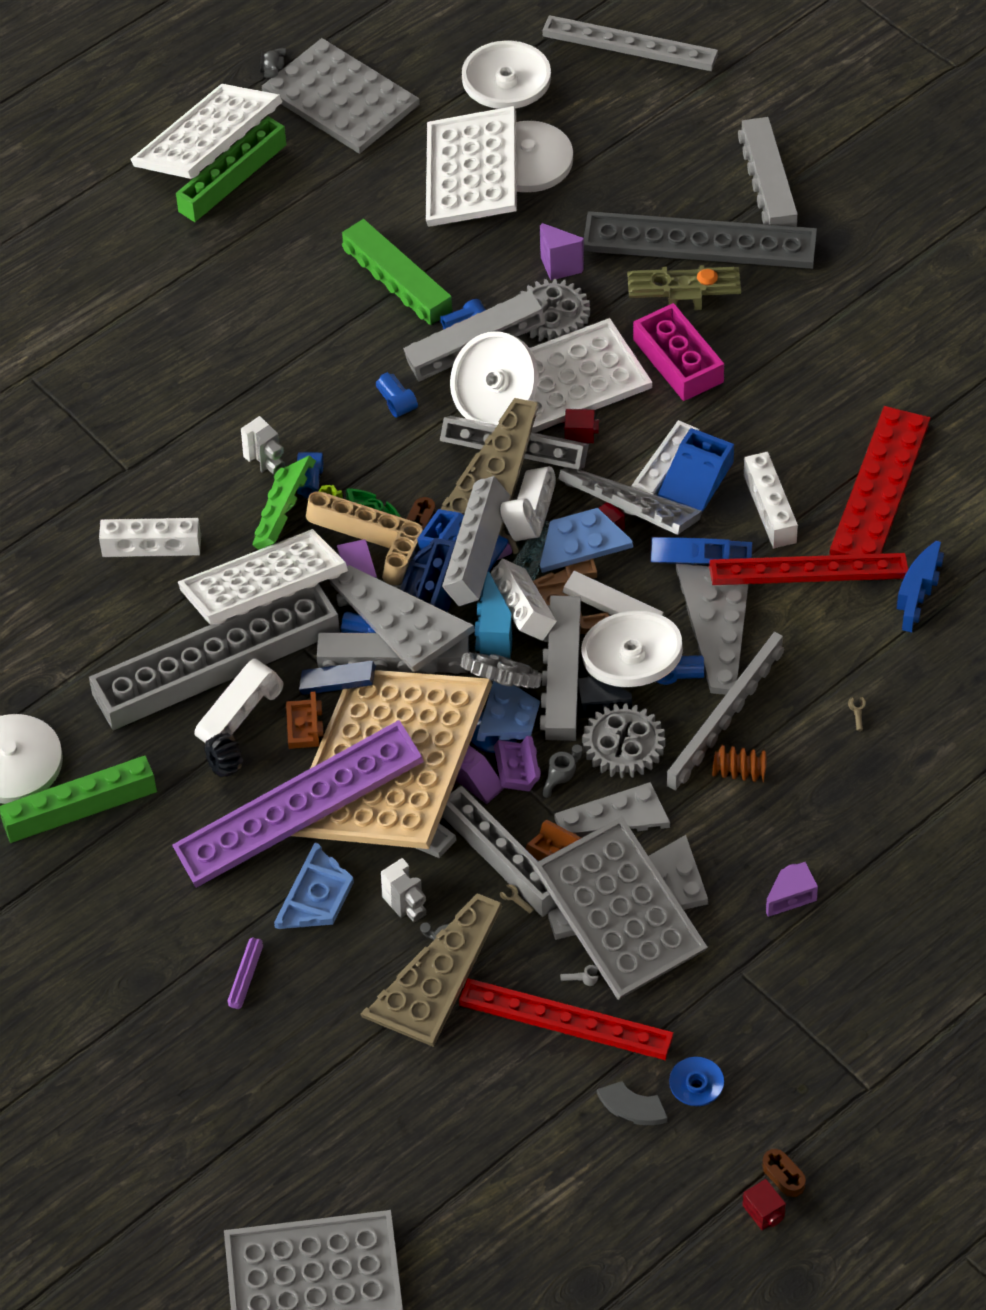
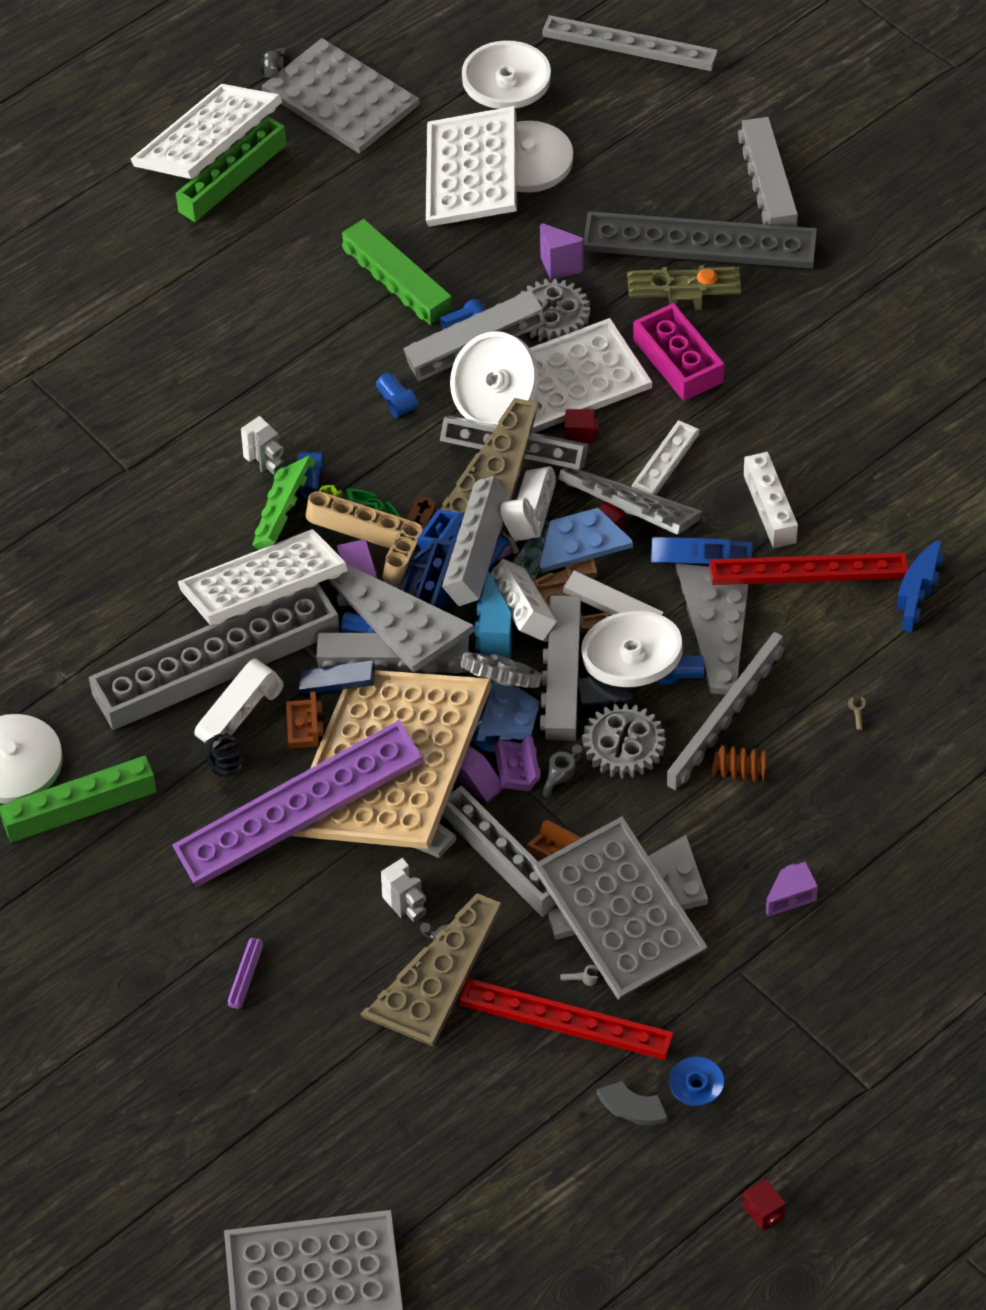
white brick [99,518,201,557] -> none
medium blue wing [274,843,354,929] -> none
dark tan hand [500,885,534,914] -> none
light grey wing [554,782,670,838] -> none
blue slope [658,428,734,512] -> none
reddish brown beam [762,1149,806,1197] -> none
red plate [829,406,930,555] -> none

